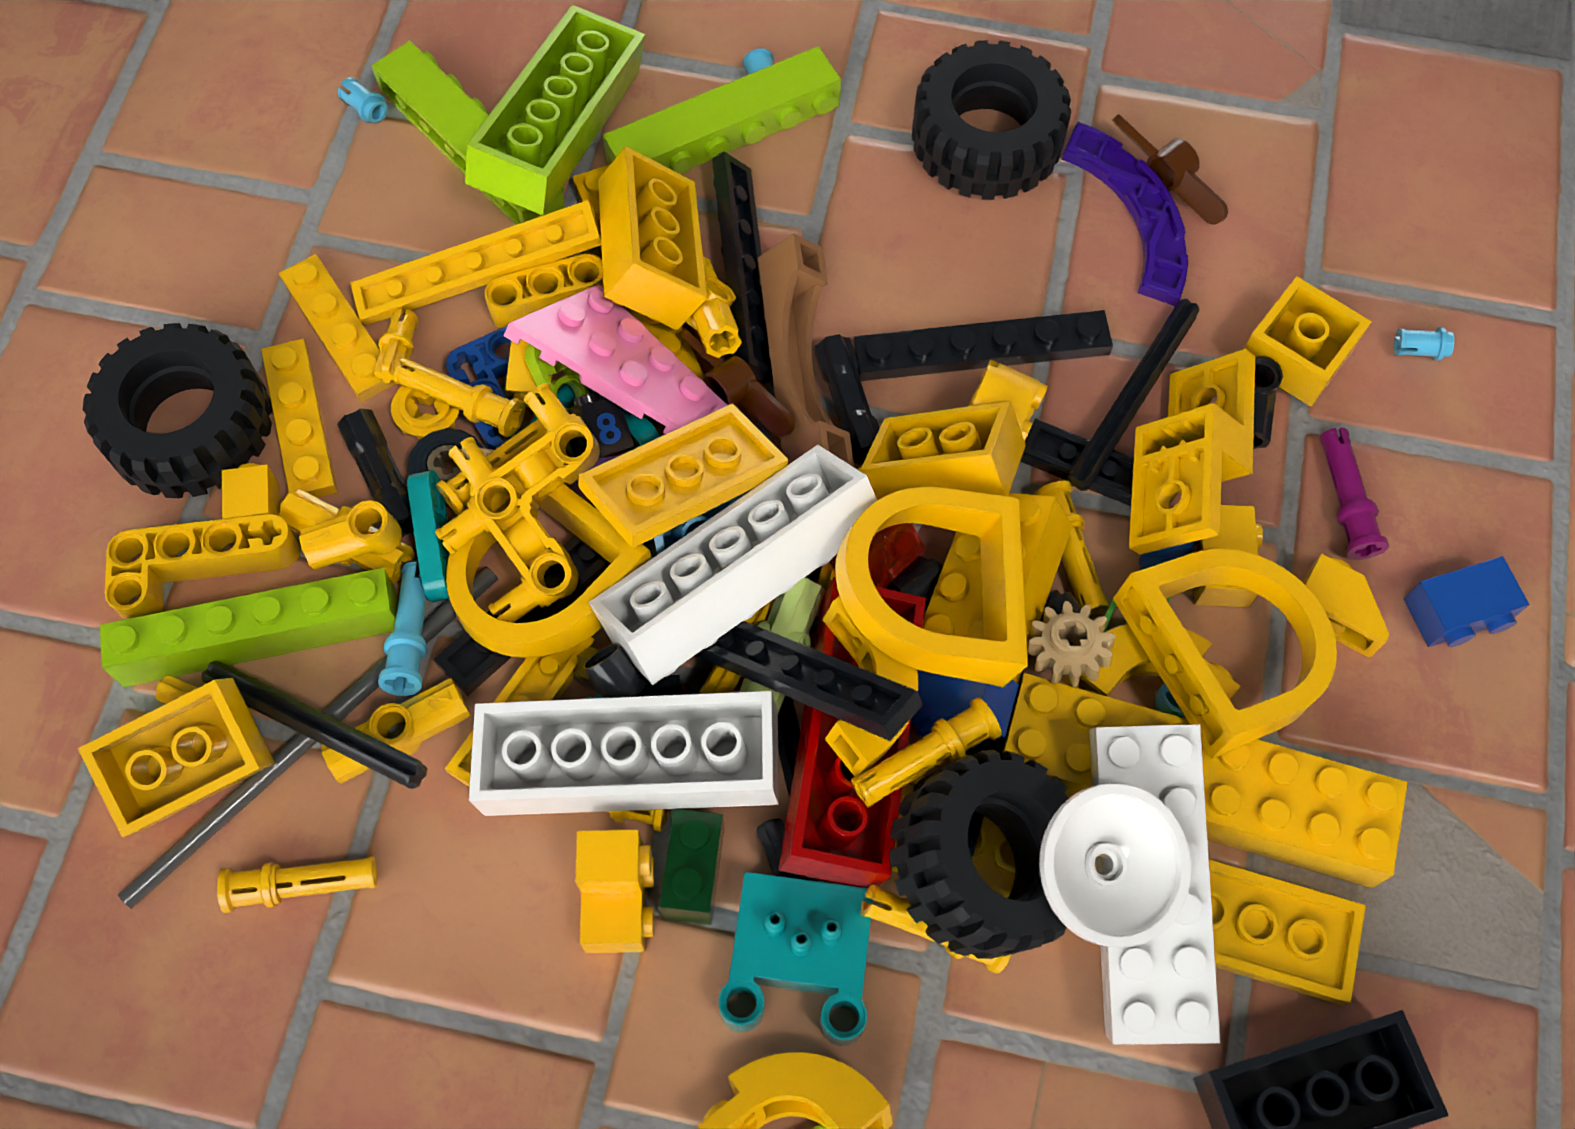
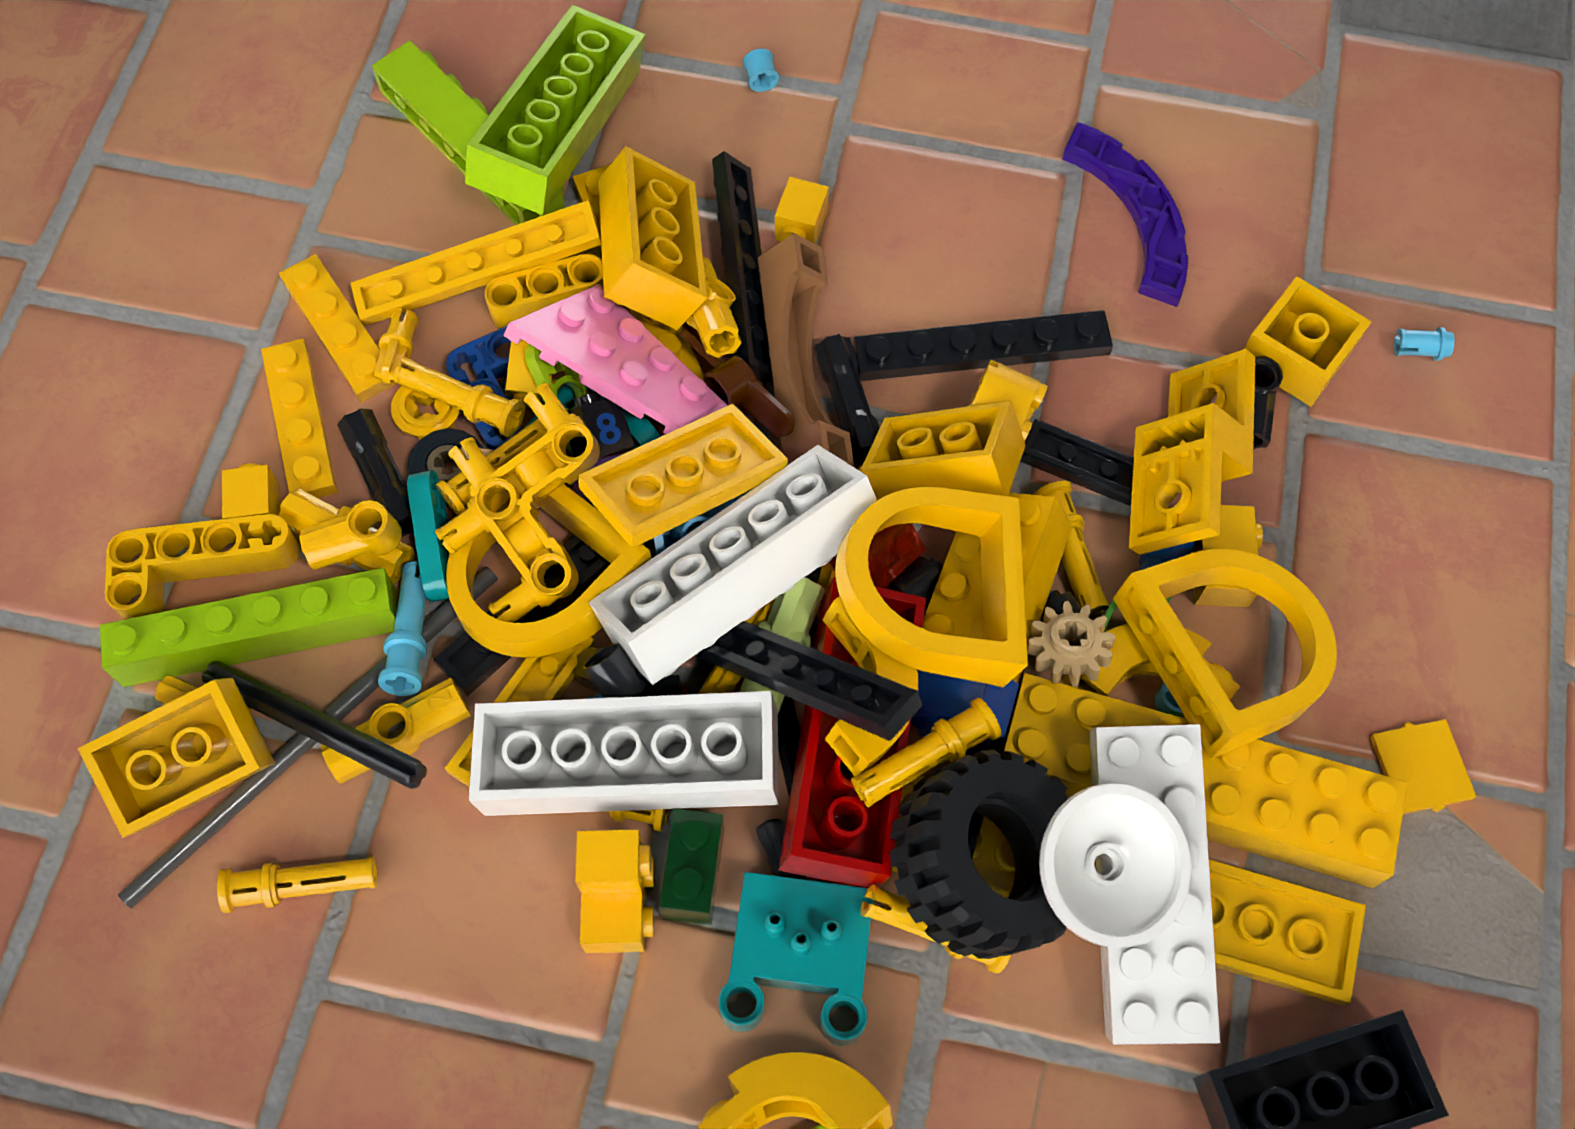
black tyre [83,323,273,498] -> none
medium azure pin [338,77,388,123] -> none
lime brick [603,46,841,174] -> none
black tyre [912,40,1071,200] -> none
black axle [1067,299,1200,491] -> none
reddish brown piece [1112,114,1228,224] -> none
yellow slope [1302,553,1390,658] -> none
magenta pin [1319,427,1389,560] -> none
blue brick [1404,556,1530,647] -> none
none -> yellow brick [775,177,829,244]
none -> yellow piece [1370,719,1477,815]

